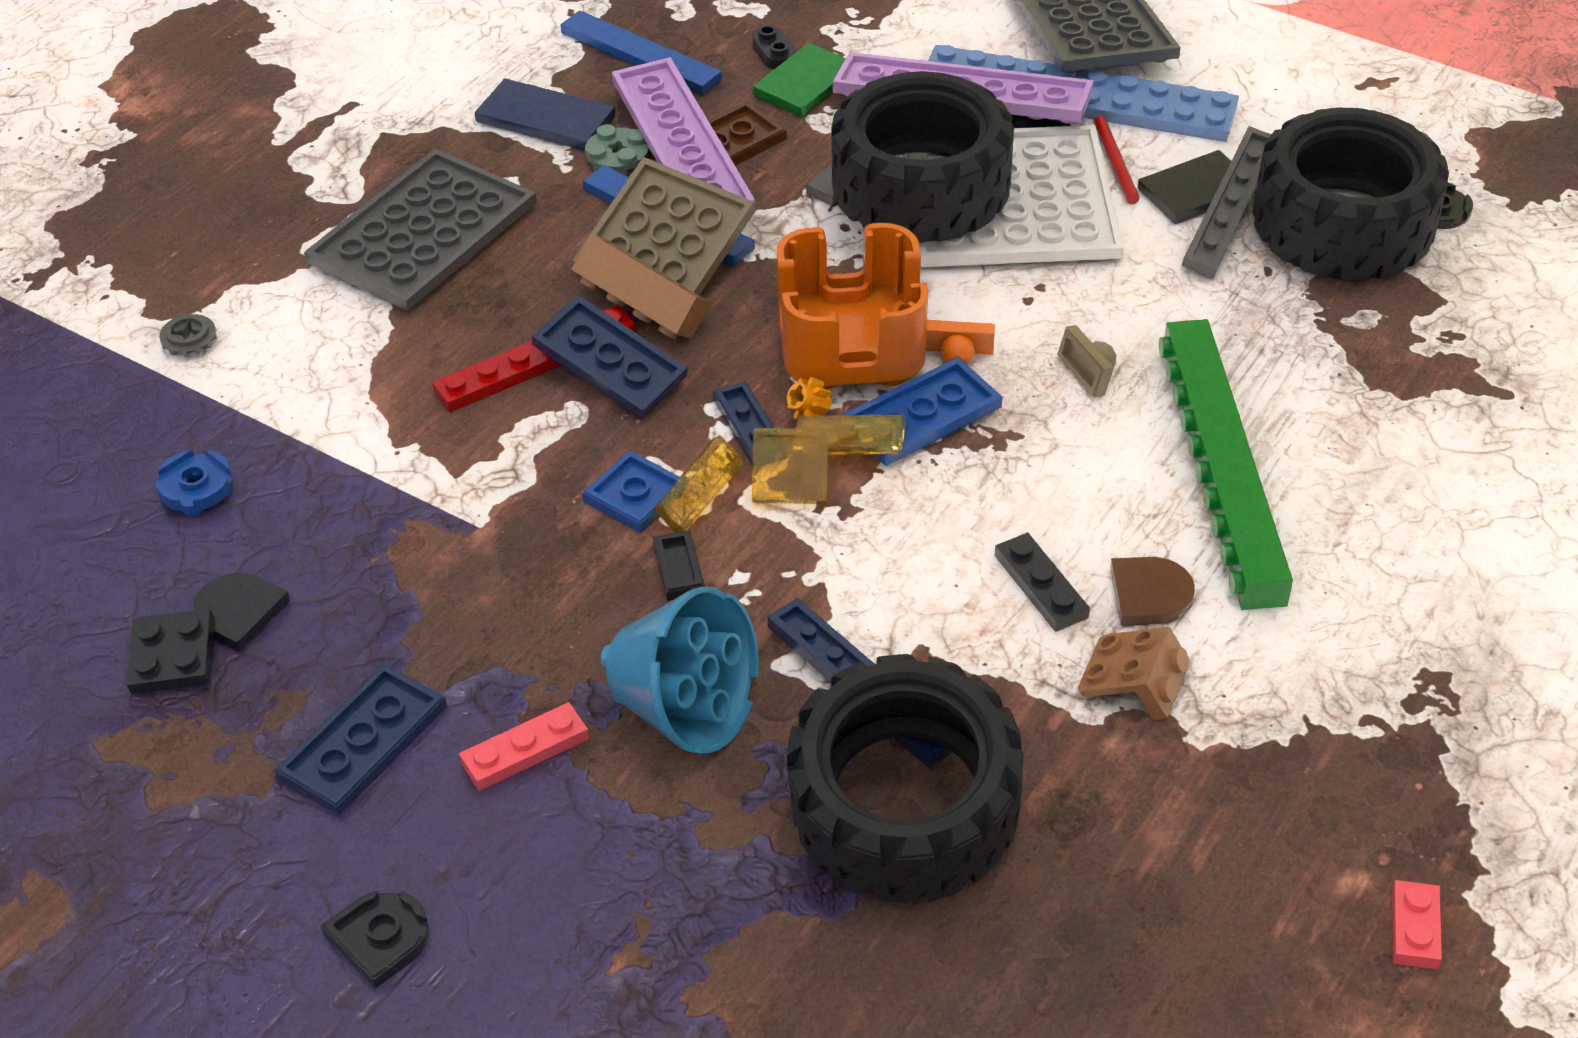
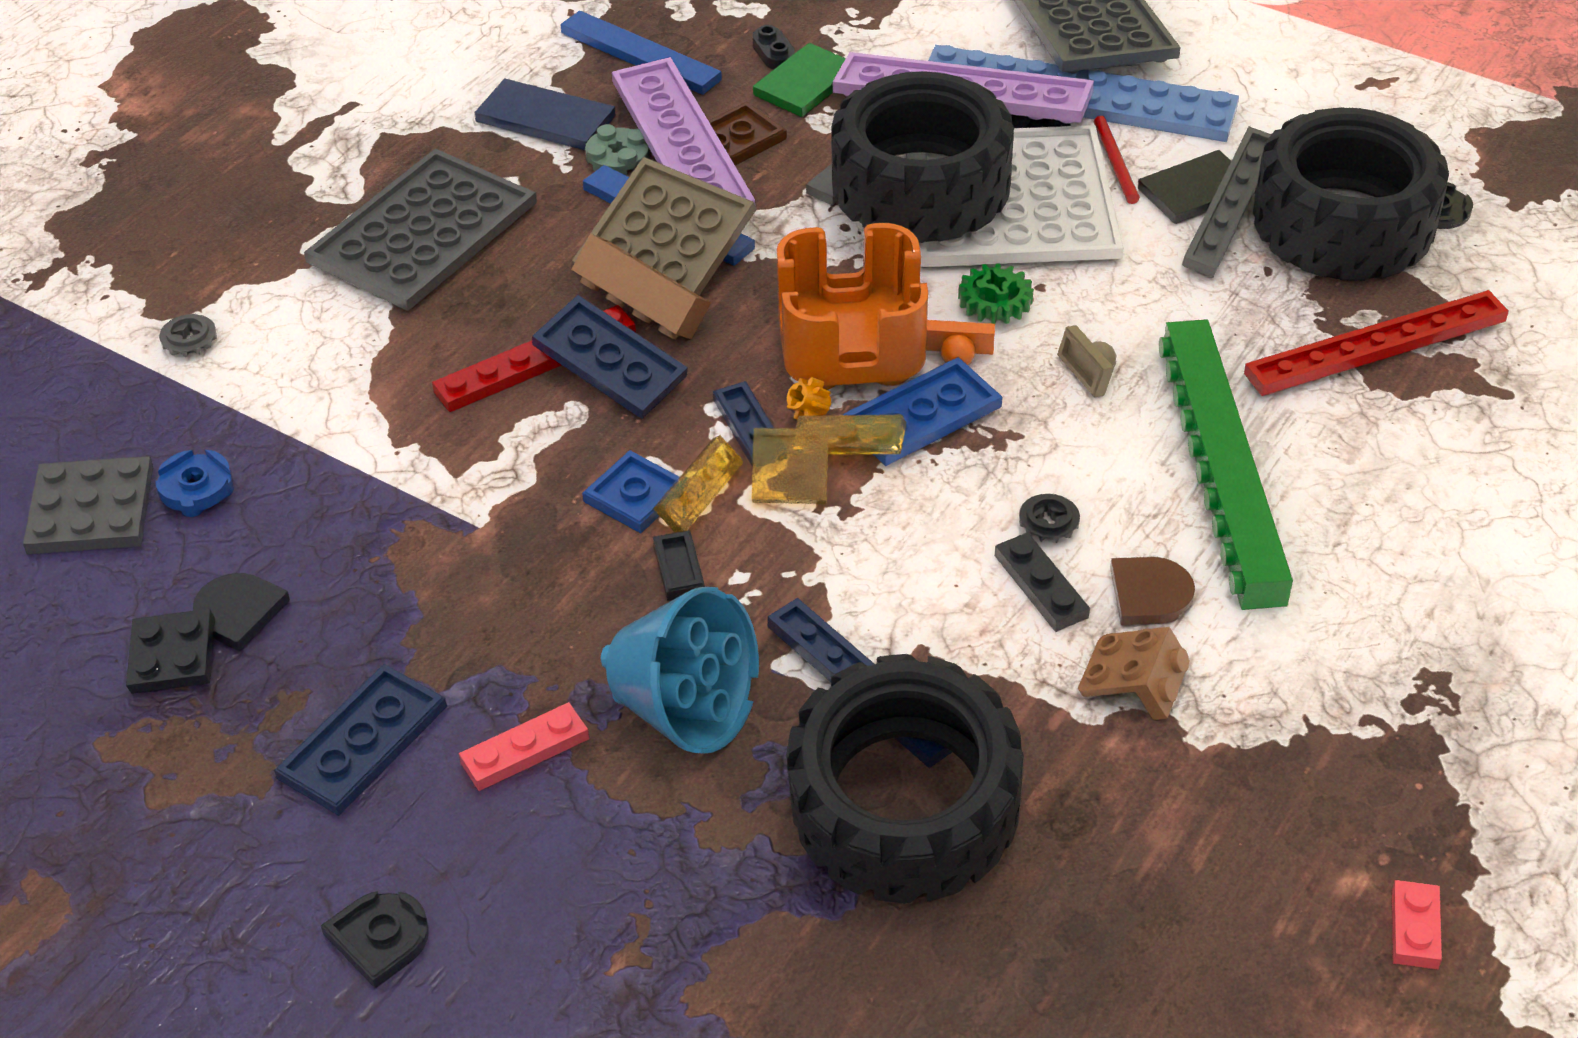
none -> dark grey plate [23,456,153,554]
none -> green gear [958,263,1034,324]
none -> black gear [1019,494,1080,543]
none -> red plate [1244,290,1509,396]

